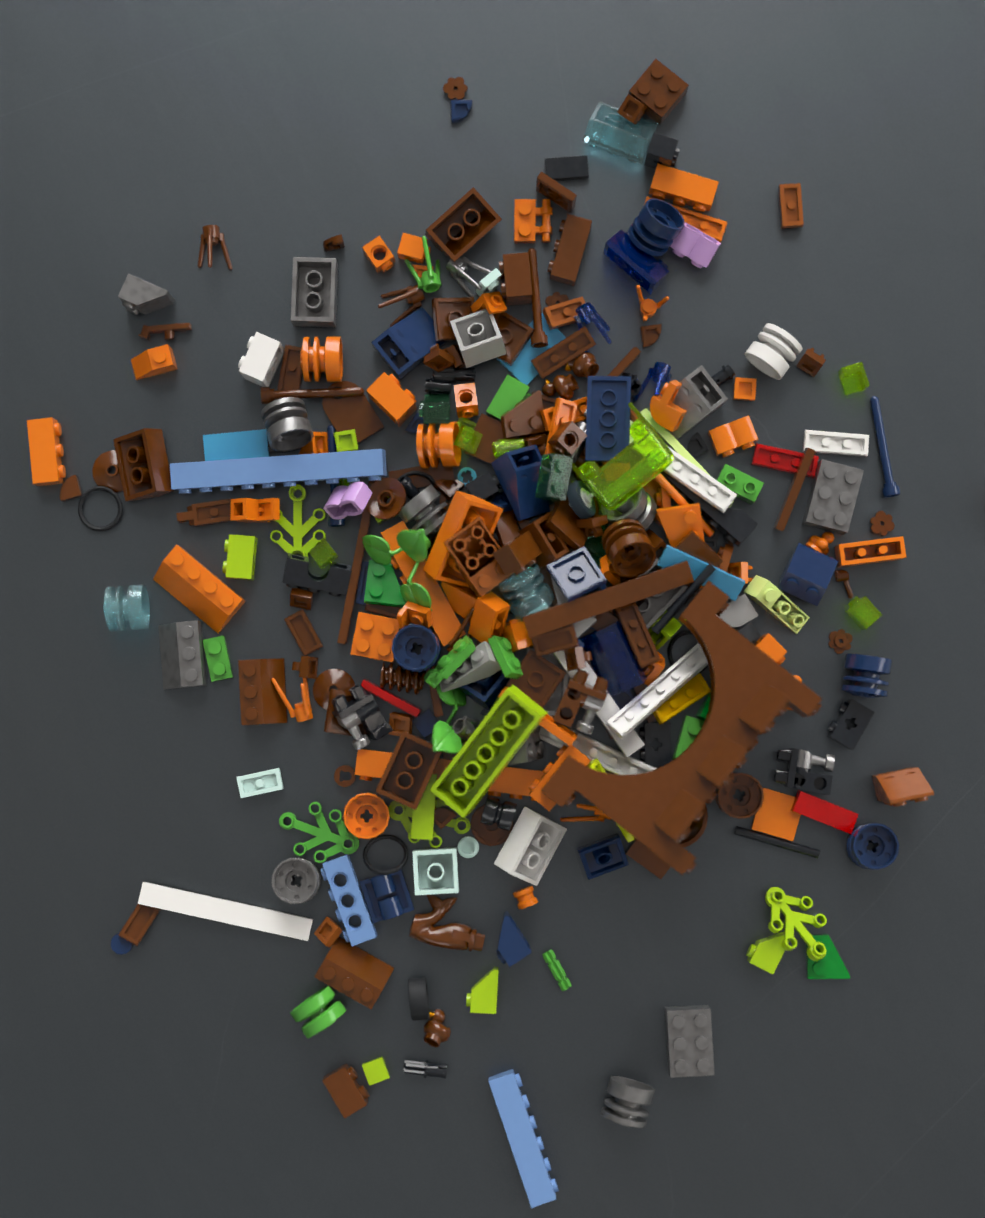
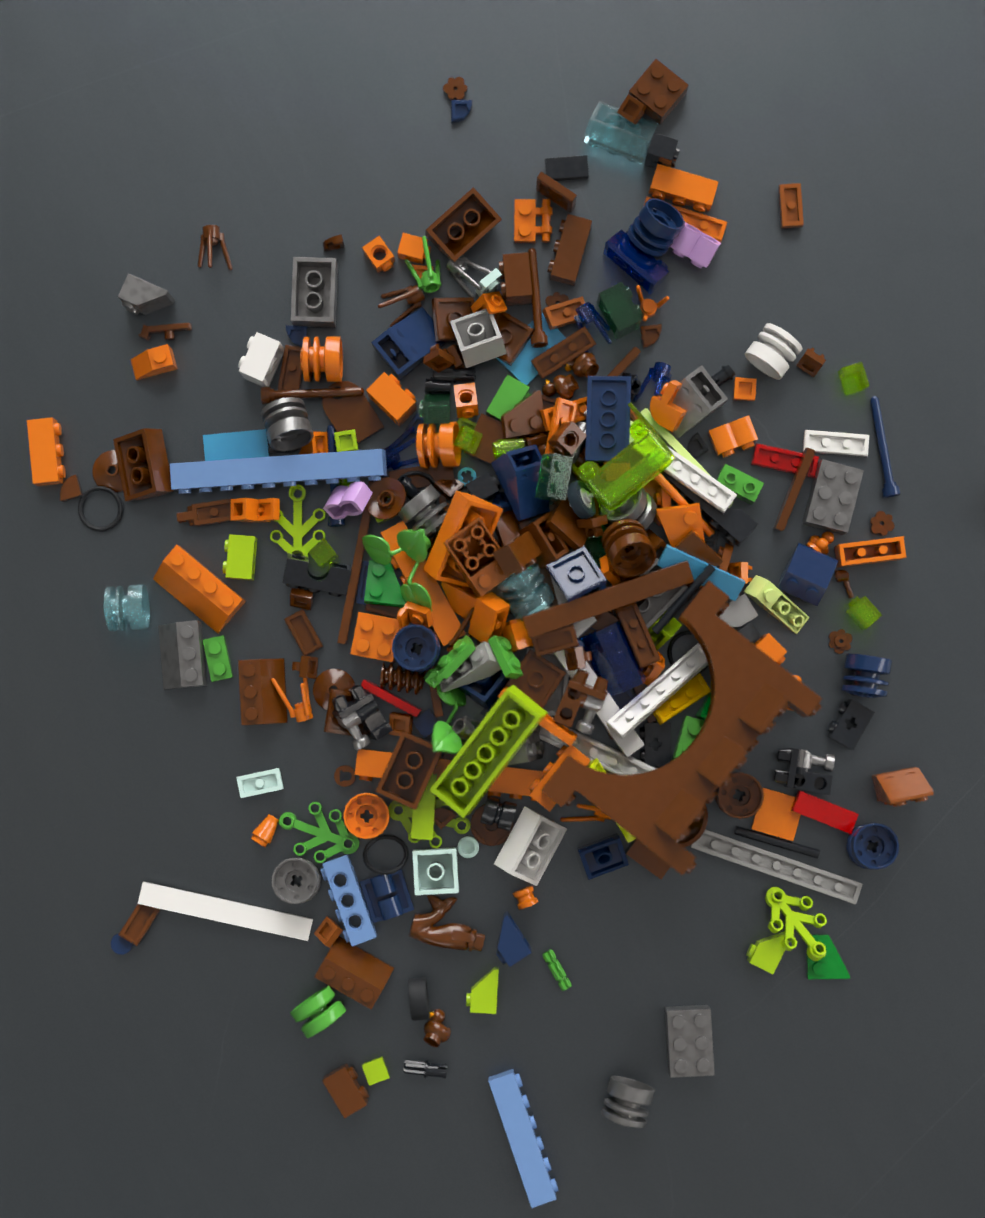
none -> orange cone [251,814,279,848]
none -> dark blue tile [286,325,308,347]
none -> clear blue plant [384,427,419,470]
none -> clear green brick [597,282,643,340]
none -> light grey plate [690,829,863,904]

